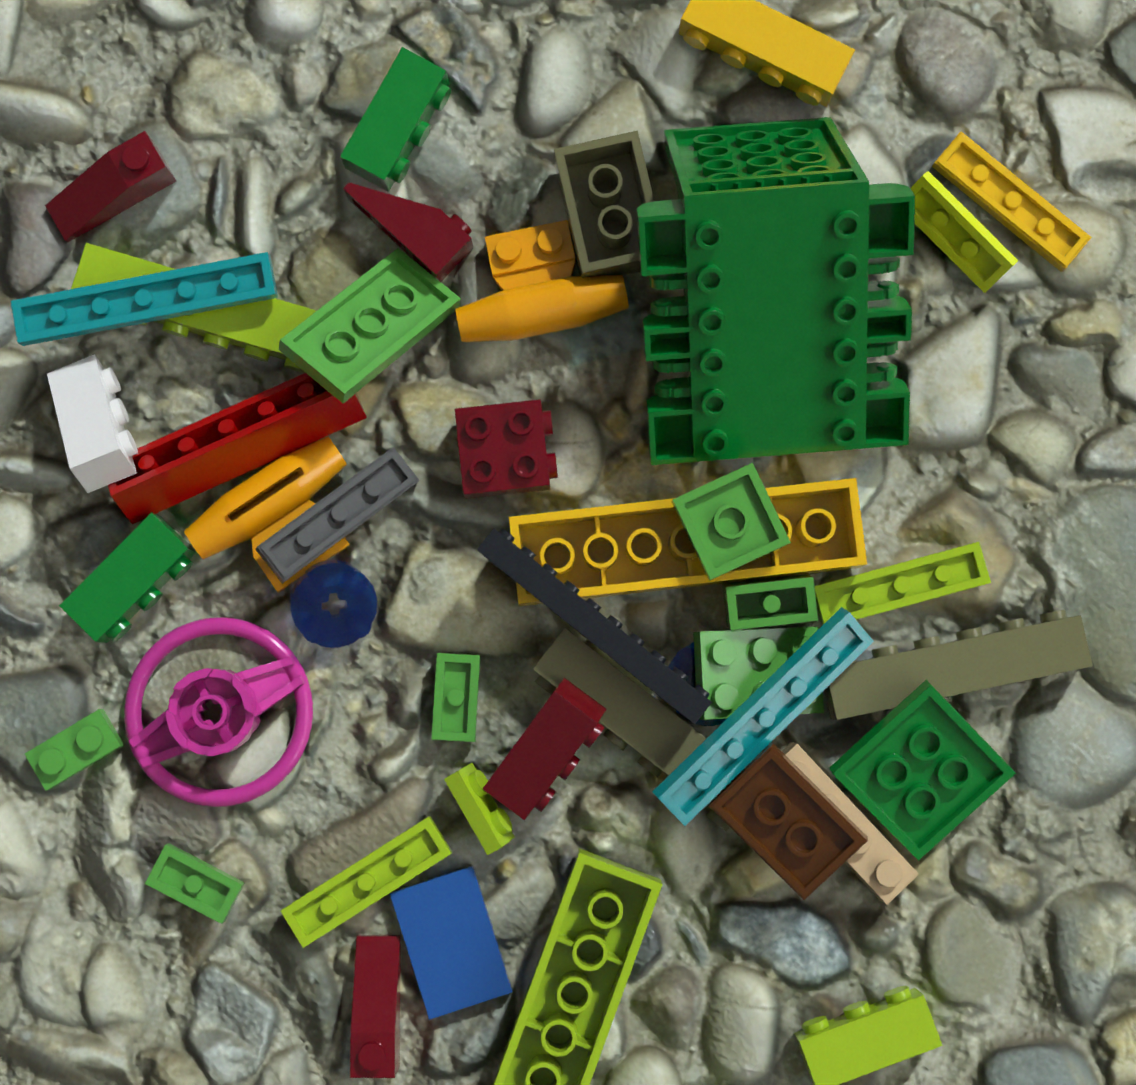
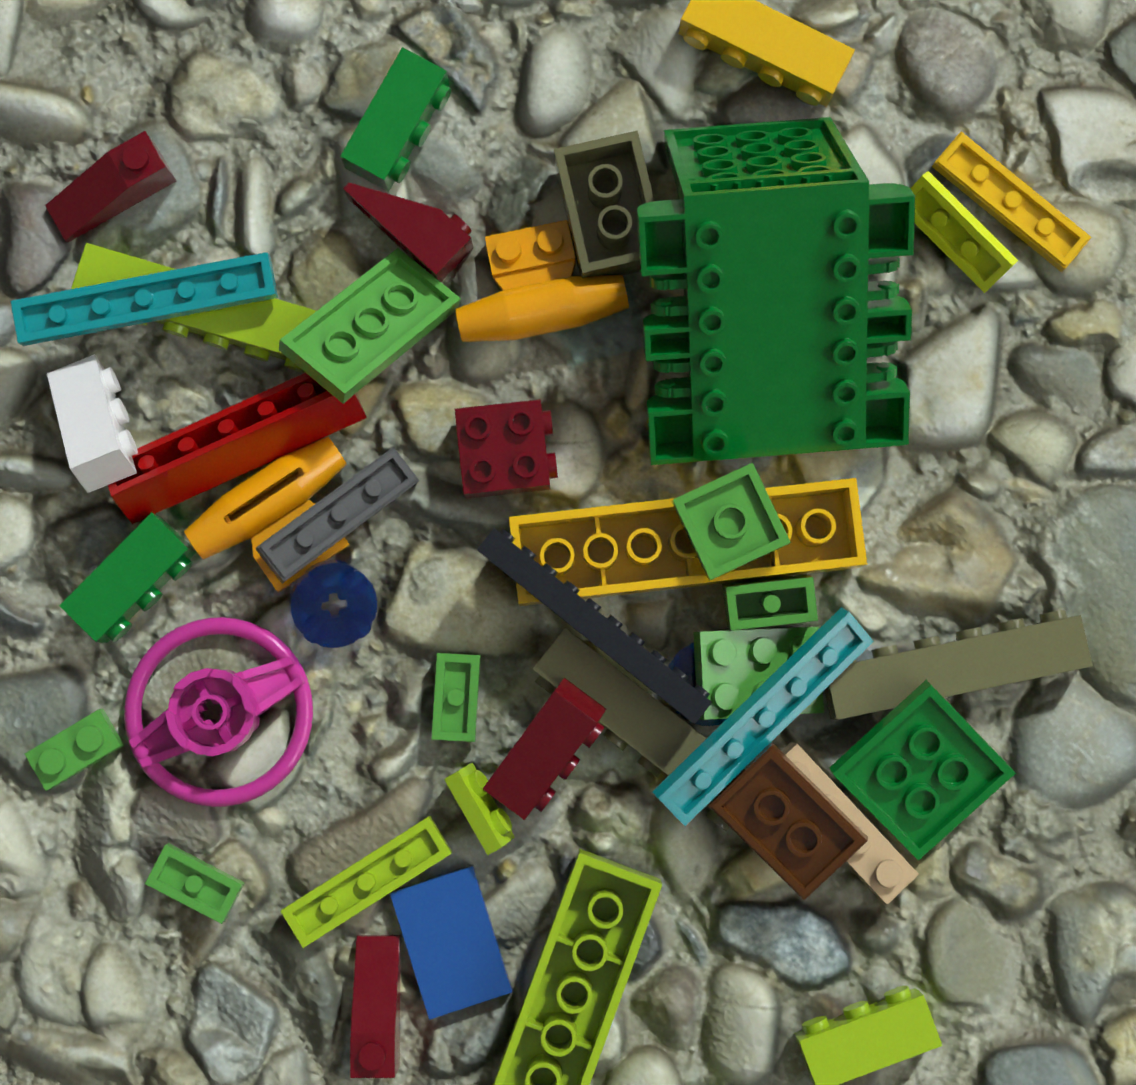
lime plate [814,542,991,625] -> none

